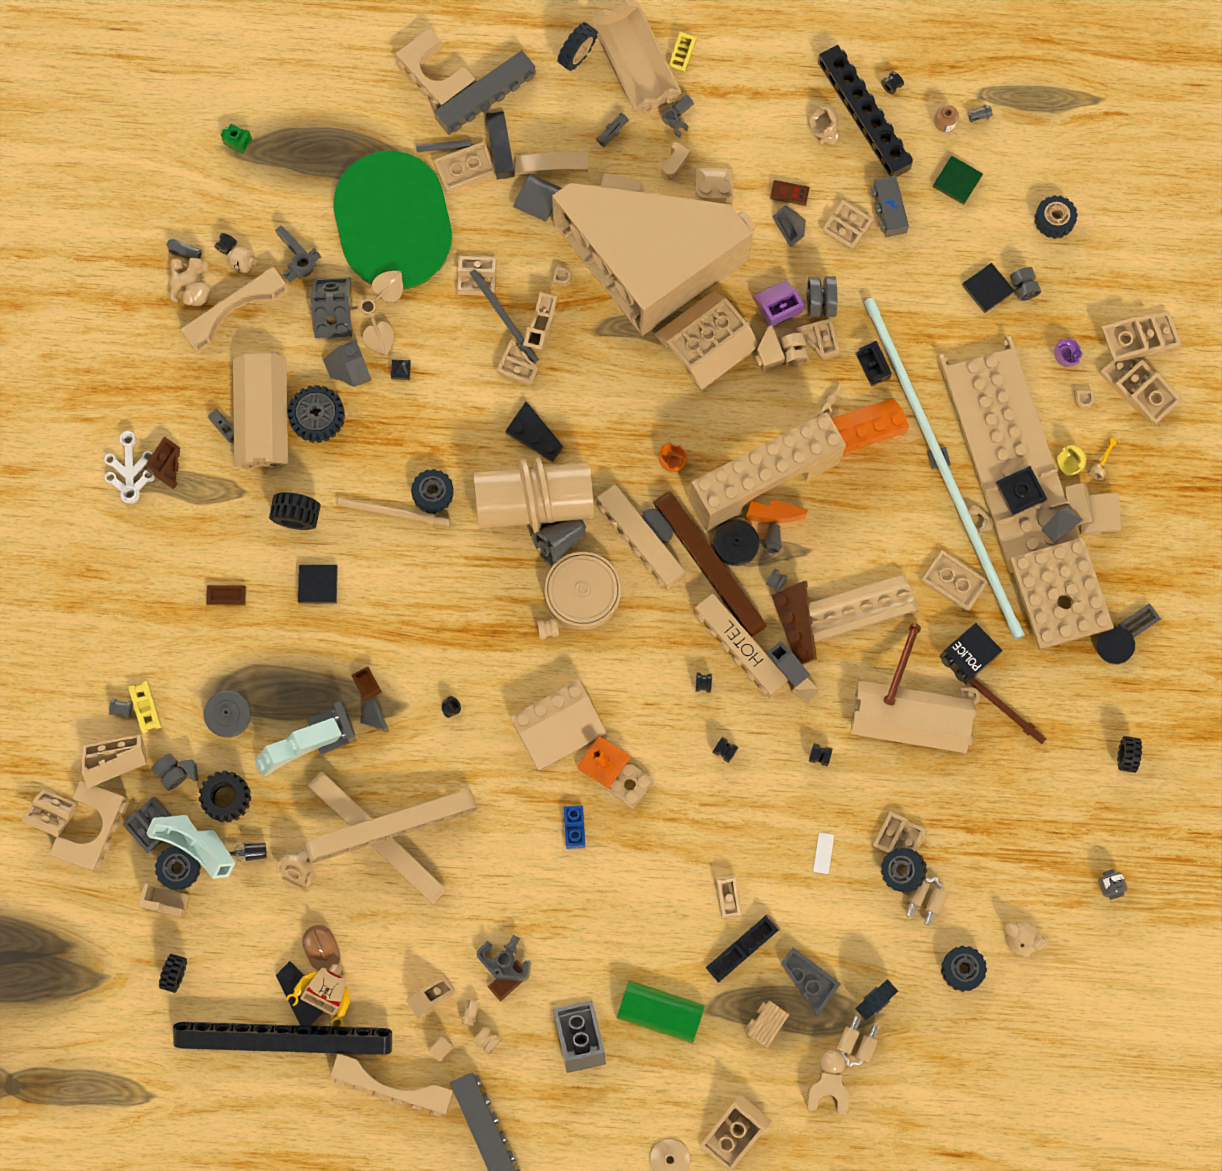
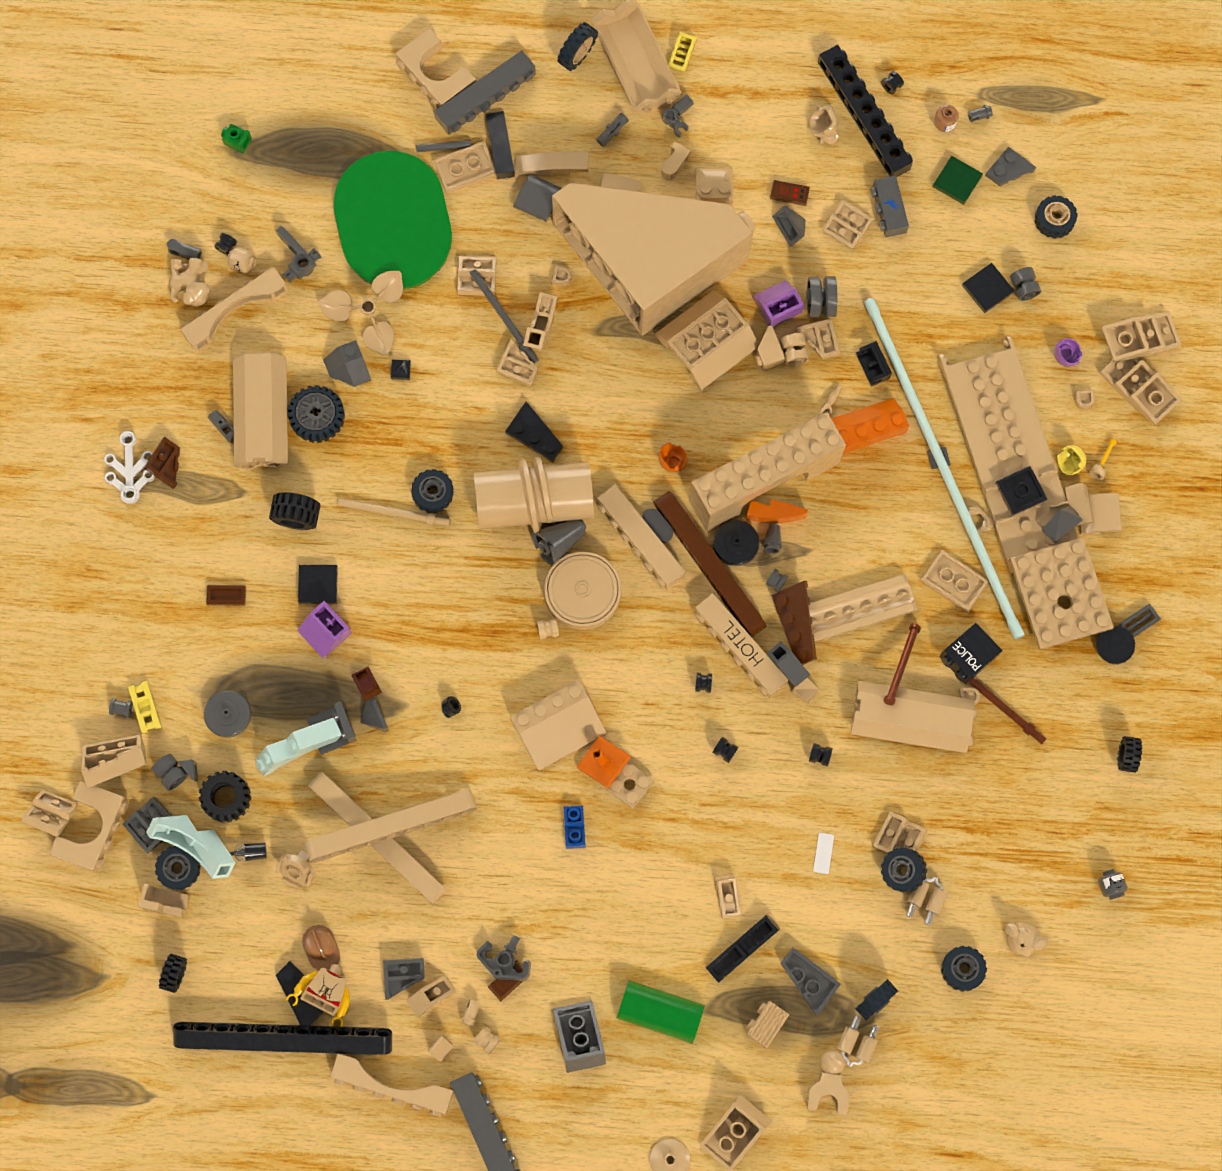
dark grey bracket [310,277,353,338] -> none
none -> medium lavender slope [297,601,352,659]
none -> dark grey wing [383,958,425,1000]
none -> dark grey wing [985,147,1036,186]

